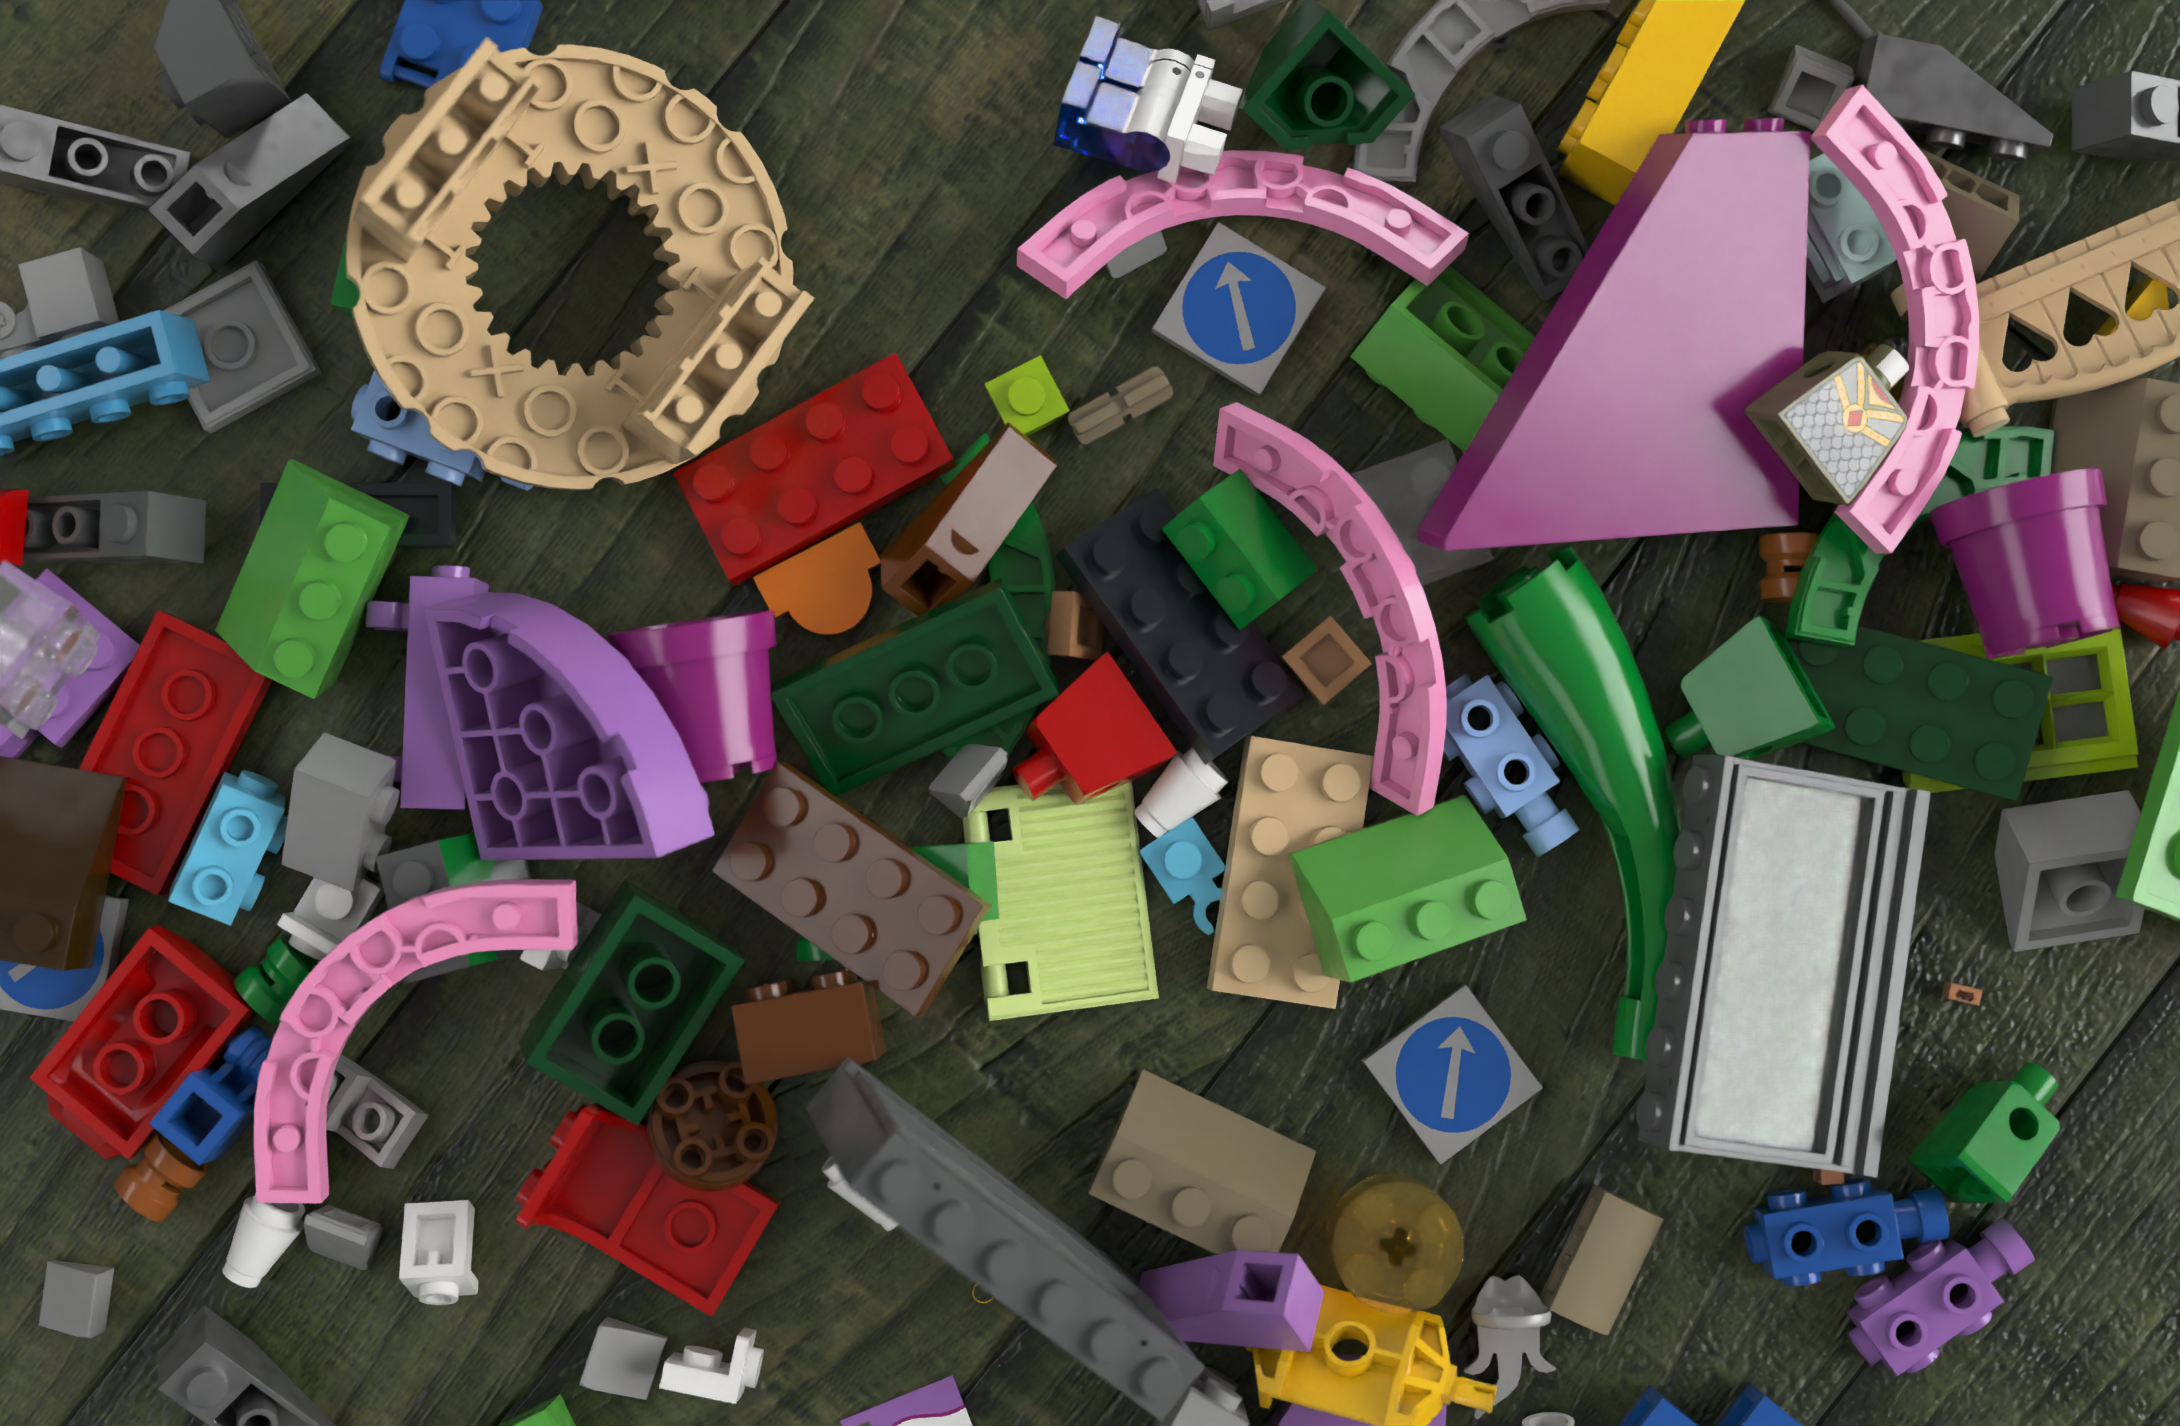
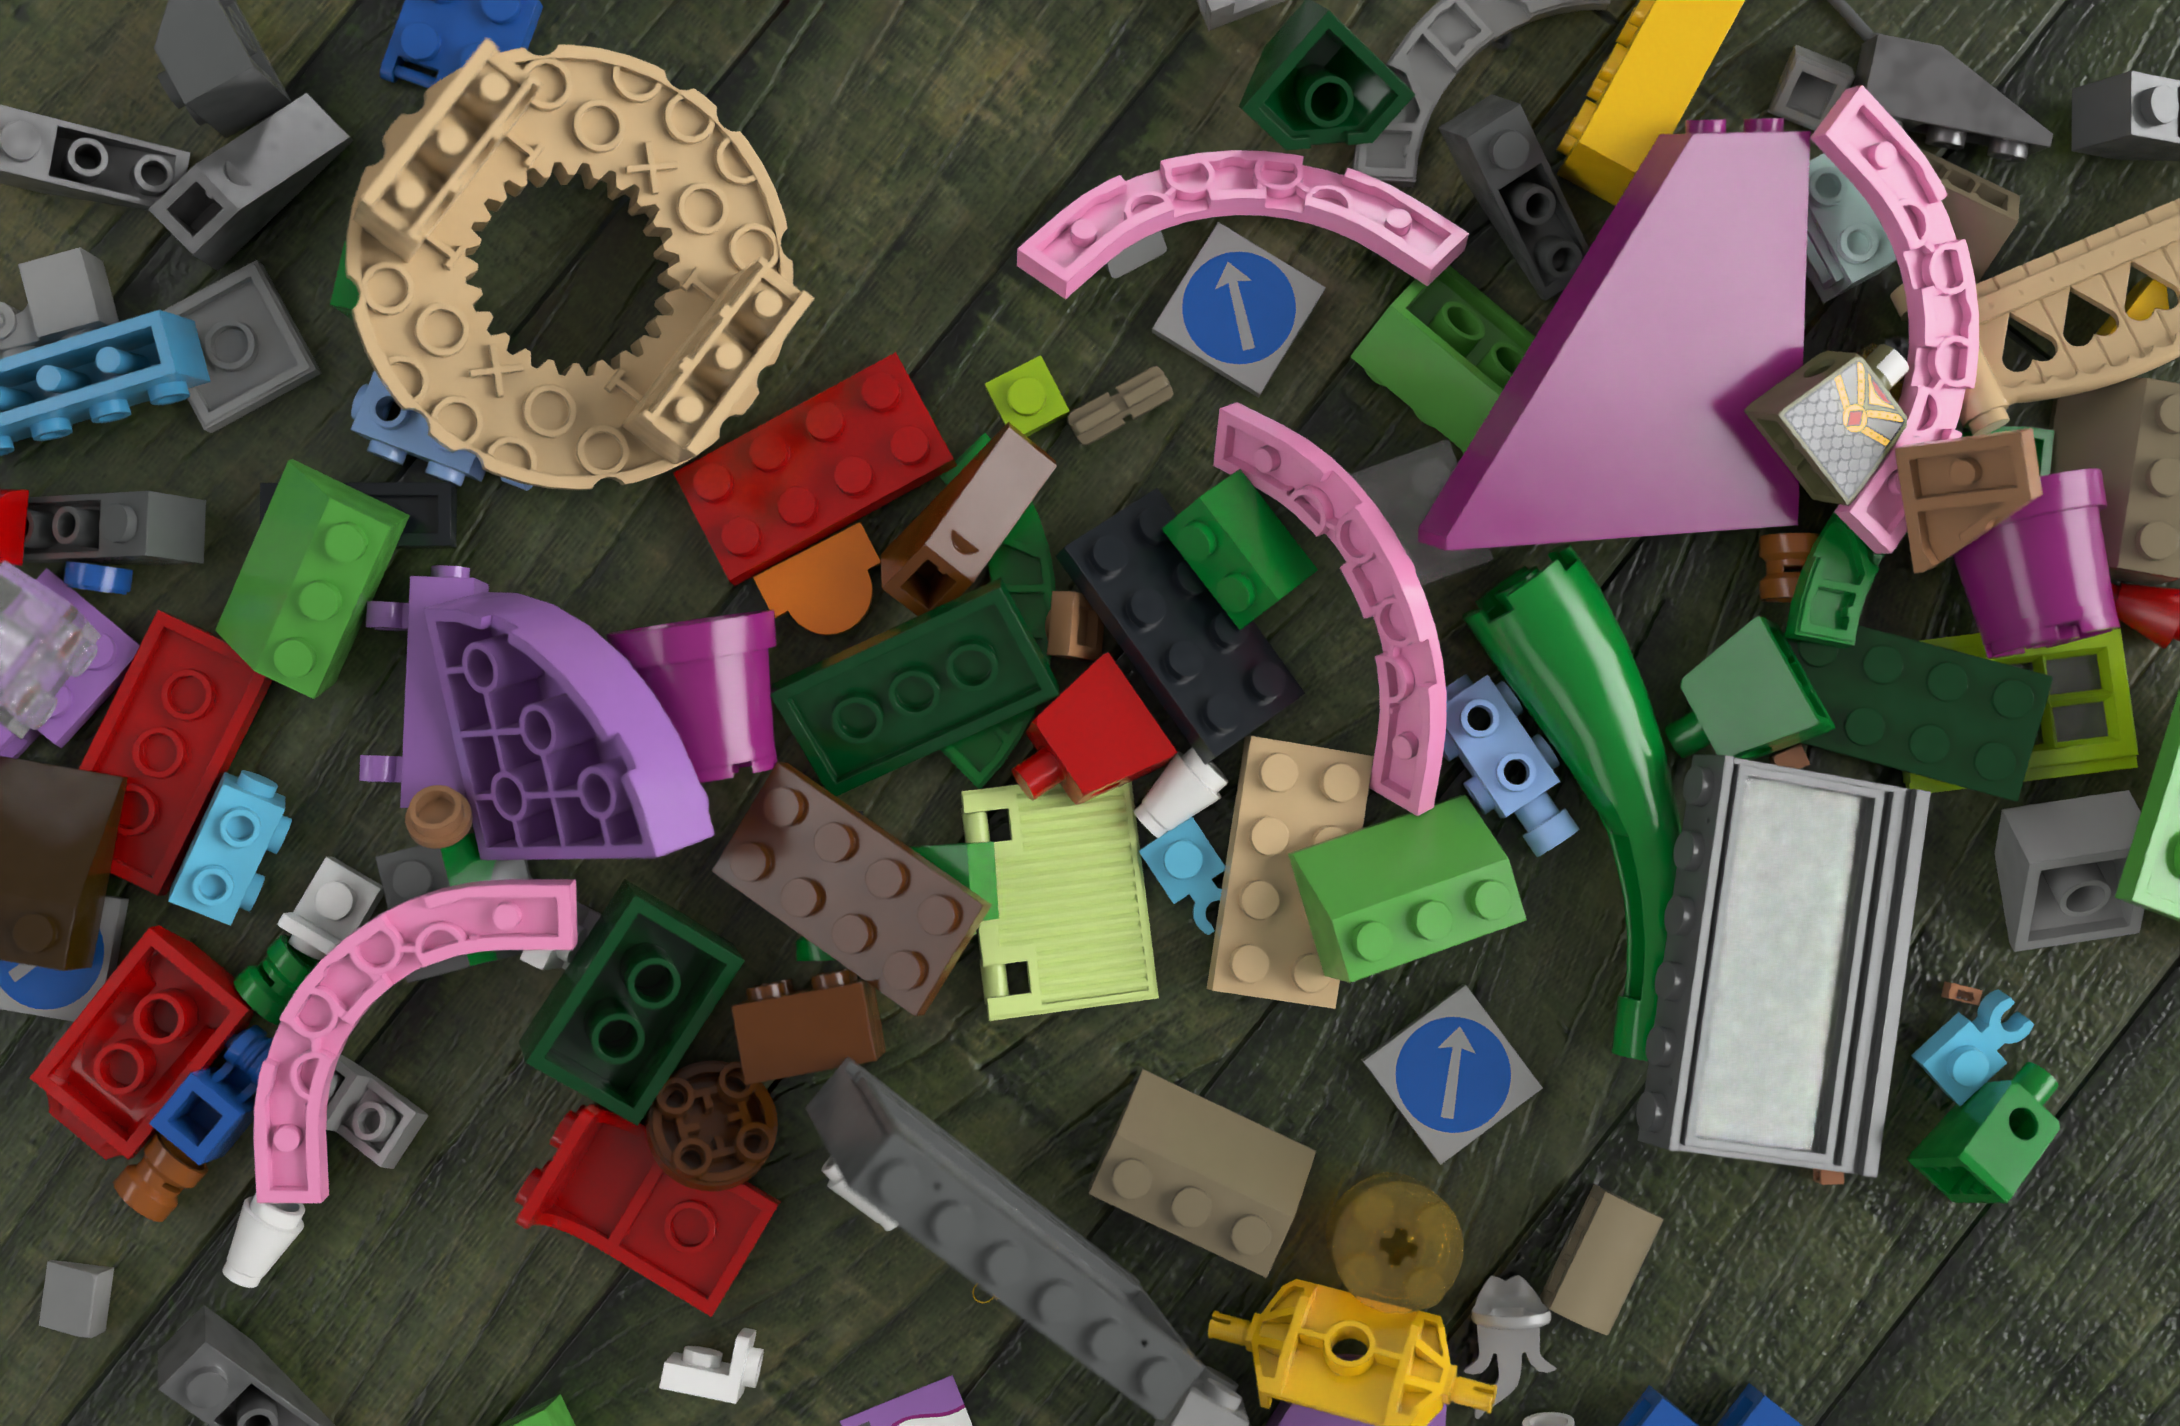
light grey brick [281,732,400,892] -> none
light grey slope [303,1204,384,1270] -> none
white bracket [399,1200,479,1305] -> none
light grey slope [579,1316,668,1400] -> none
light grey slope [928,744,1008,819] -> none
hips [1053,16,1243,184] -> none
medium lavender slope [1139,1250,1324,1352] -> none
medium nougat plate [1280,615,1372,706] -> none
blue brick [1744,1178,1949,1286] -> none
medium lavender brick [1847,1218,2035,1376] -> none
none -> blue tile [64,561,133,595]
none -> medium nougat plate [405,785,473,849]
none -> nougat piece [1768,744,1810,769]
none -> medium nougat wing [1895,428,2042,573]
none -> medium azure plate [1911,989,2034,1106]

